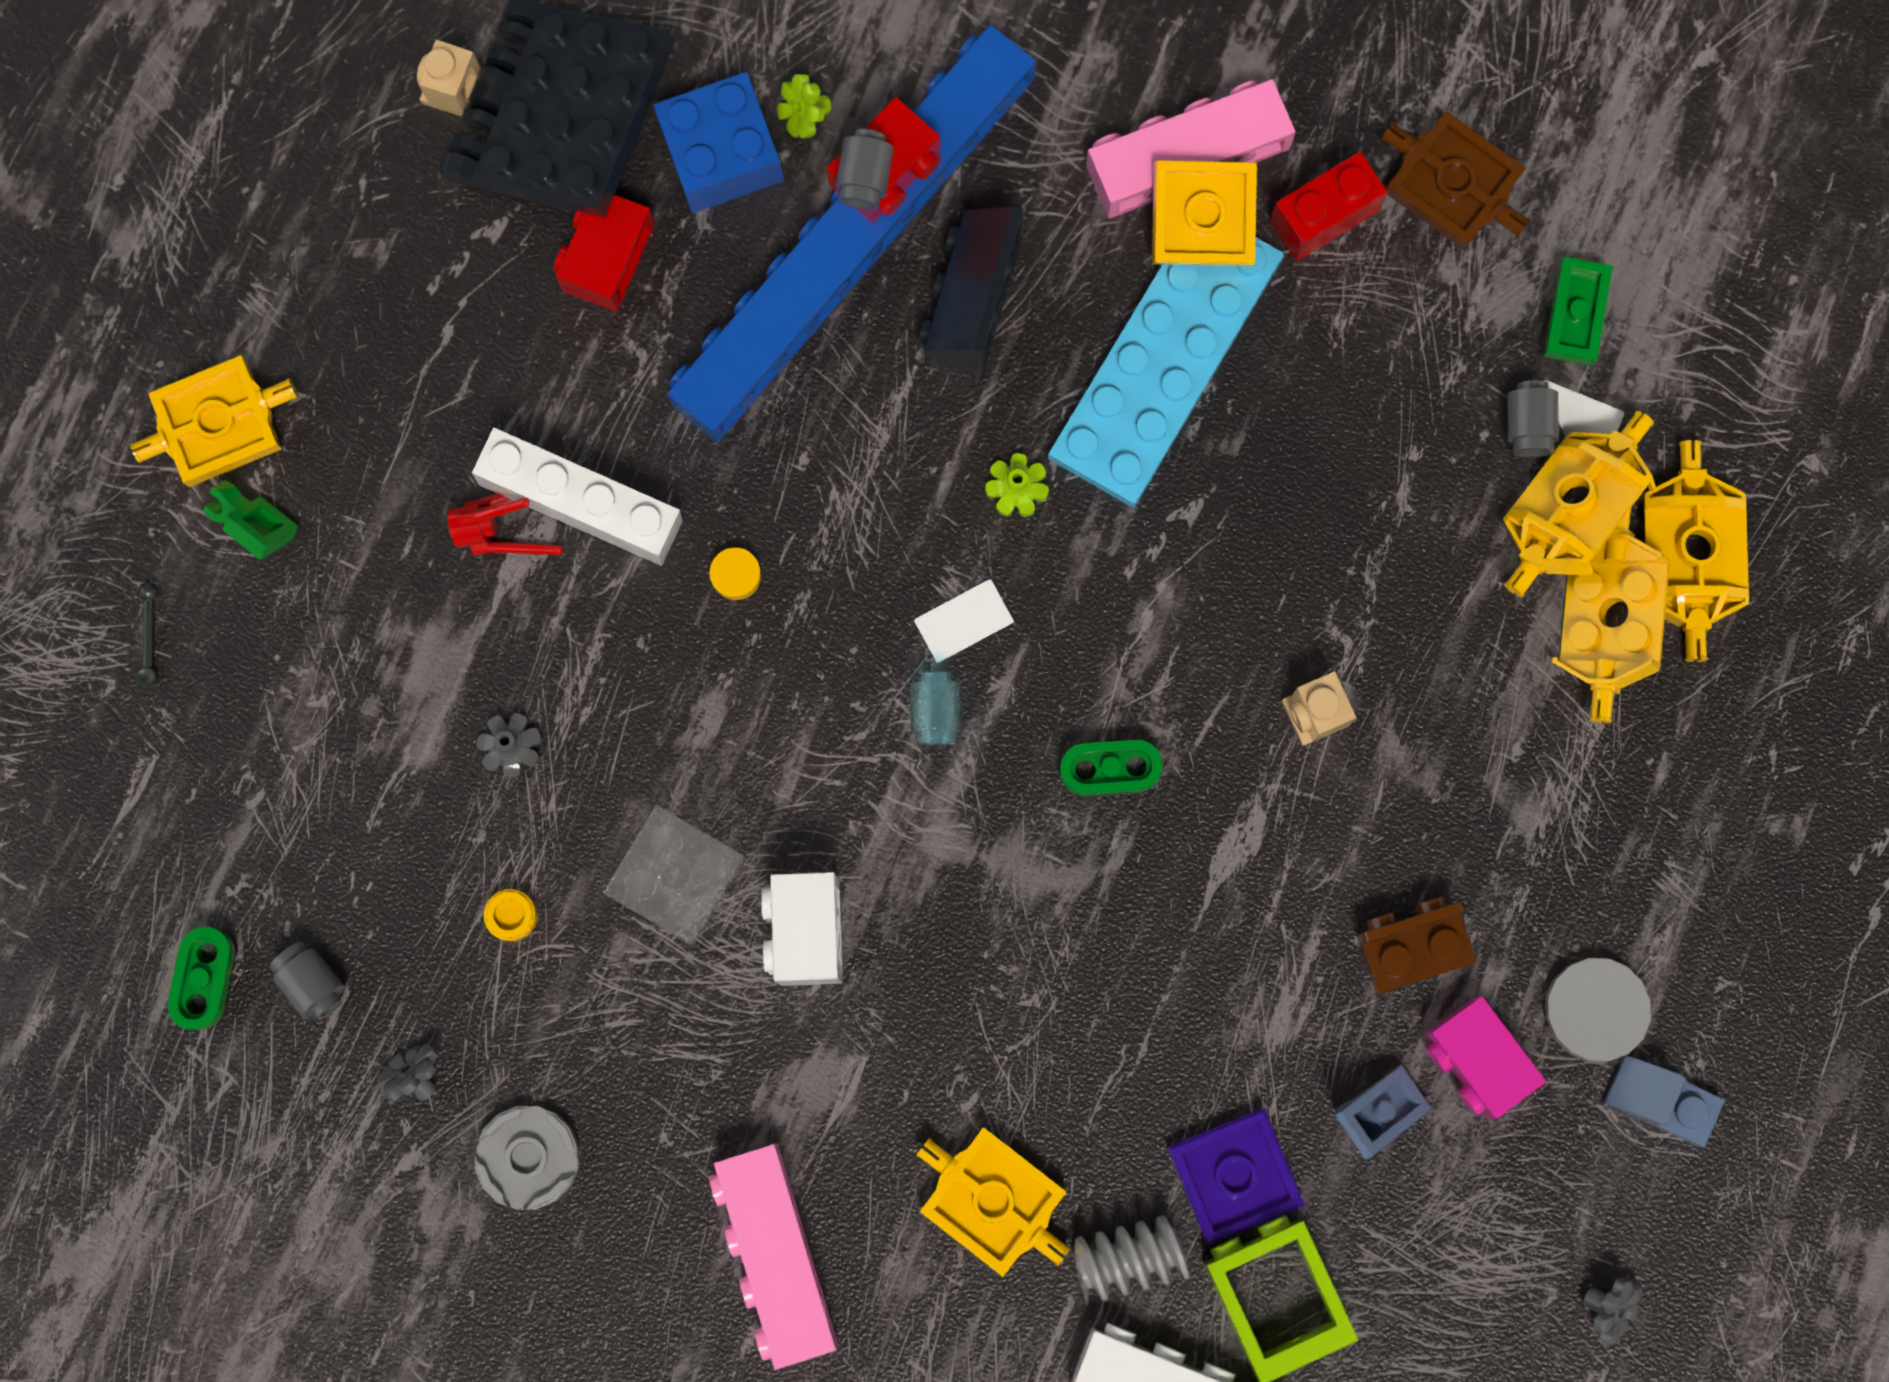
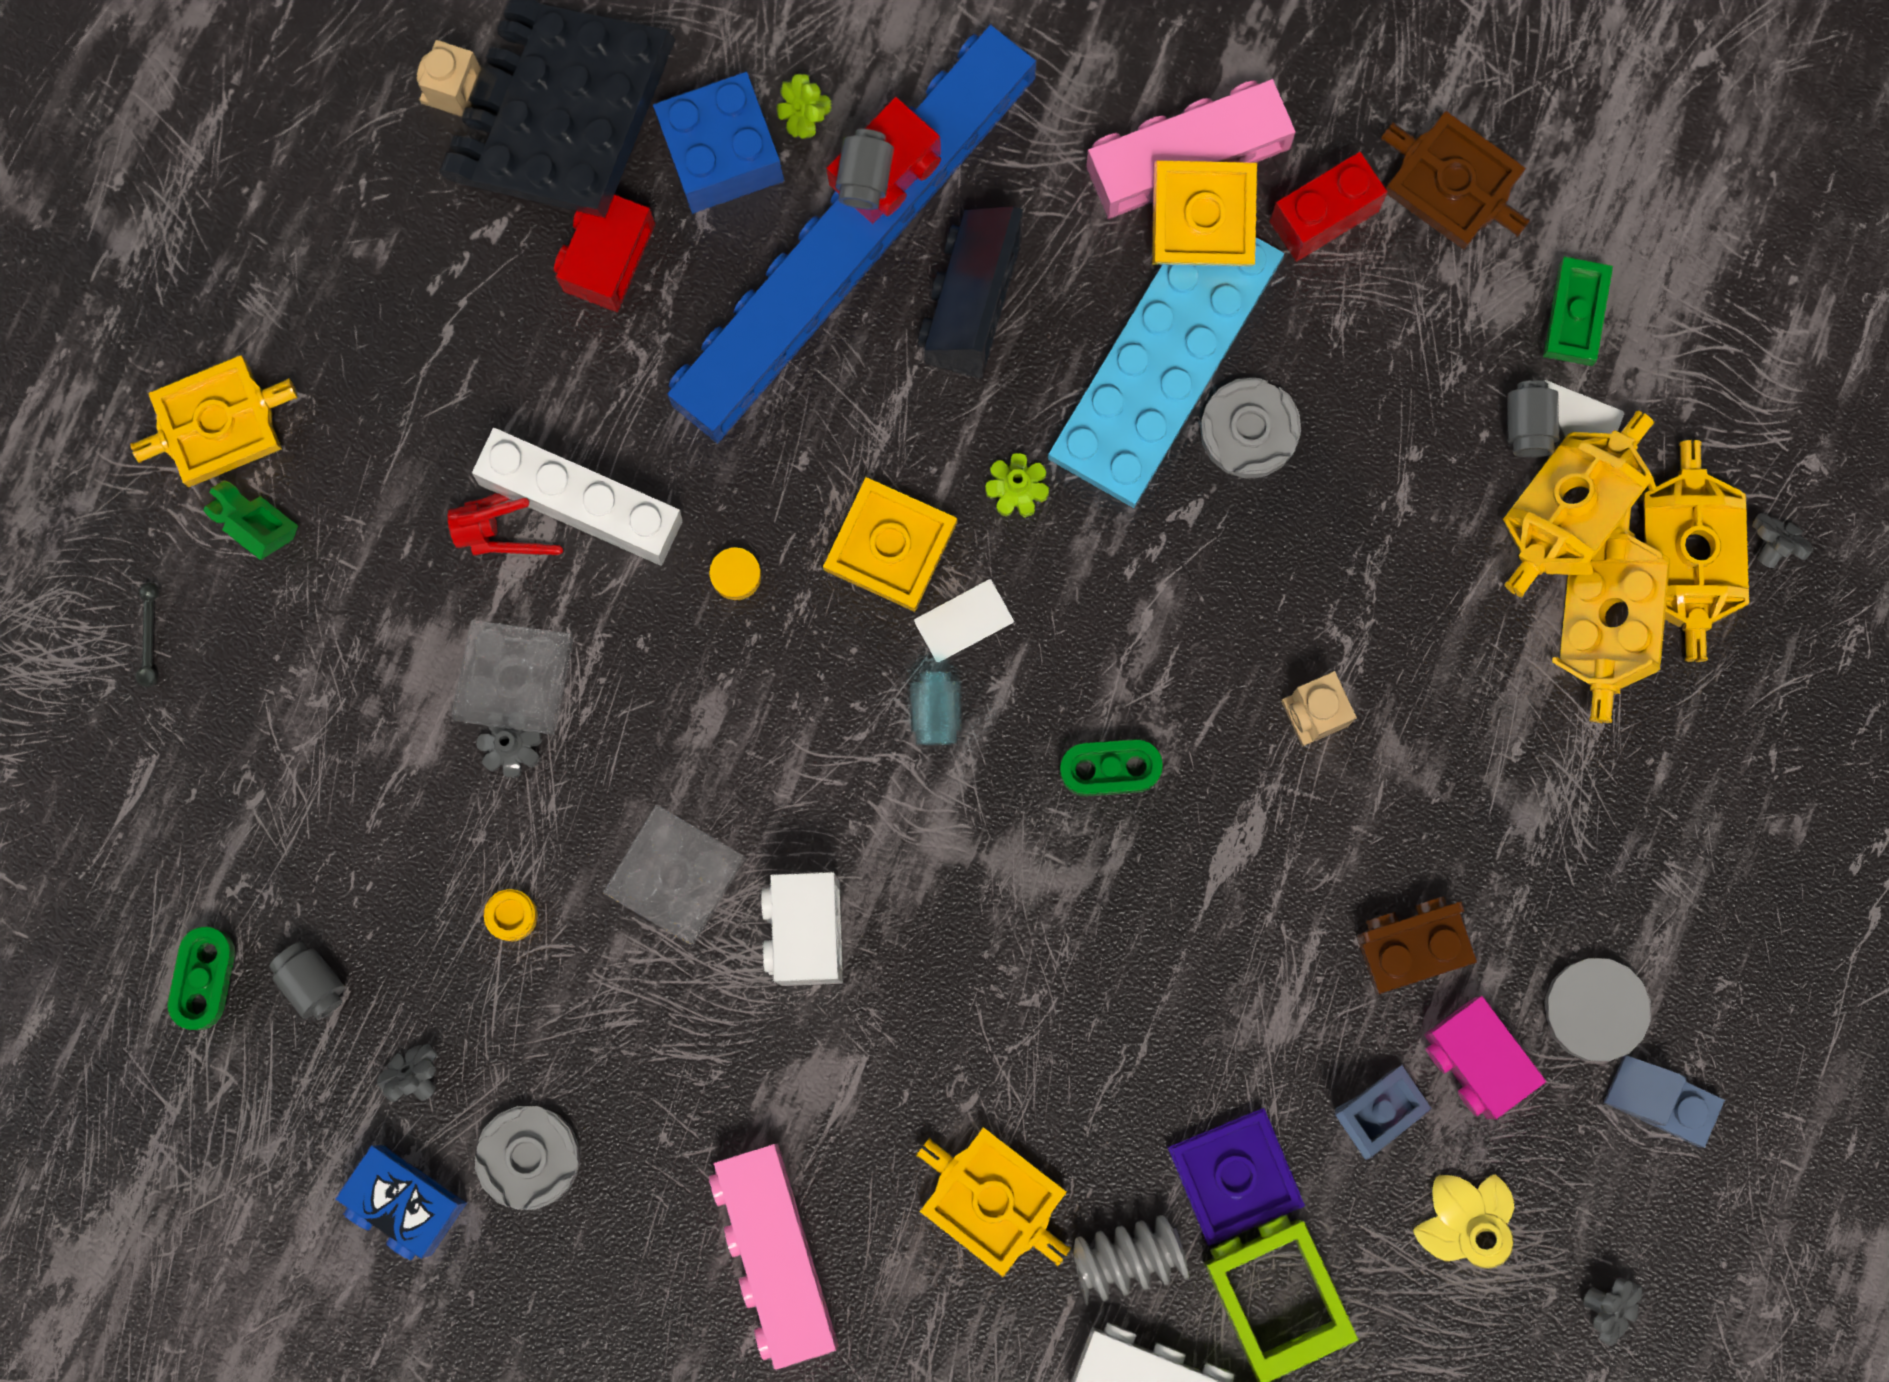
none -> blue brick [336,1145,467,1260]
none -> clear plate [451,620,573,735]
none -> yellow plate [823,477,957,612]
none -> light grey tile [1200,378,1301,479]
none -> light yellow plate [1413,1174,1514,1268]
none -> dark grey plant [1752,514,1813,568]

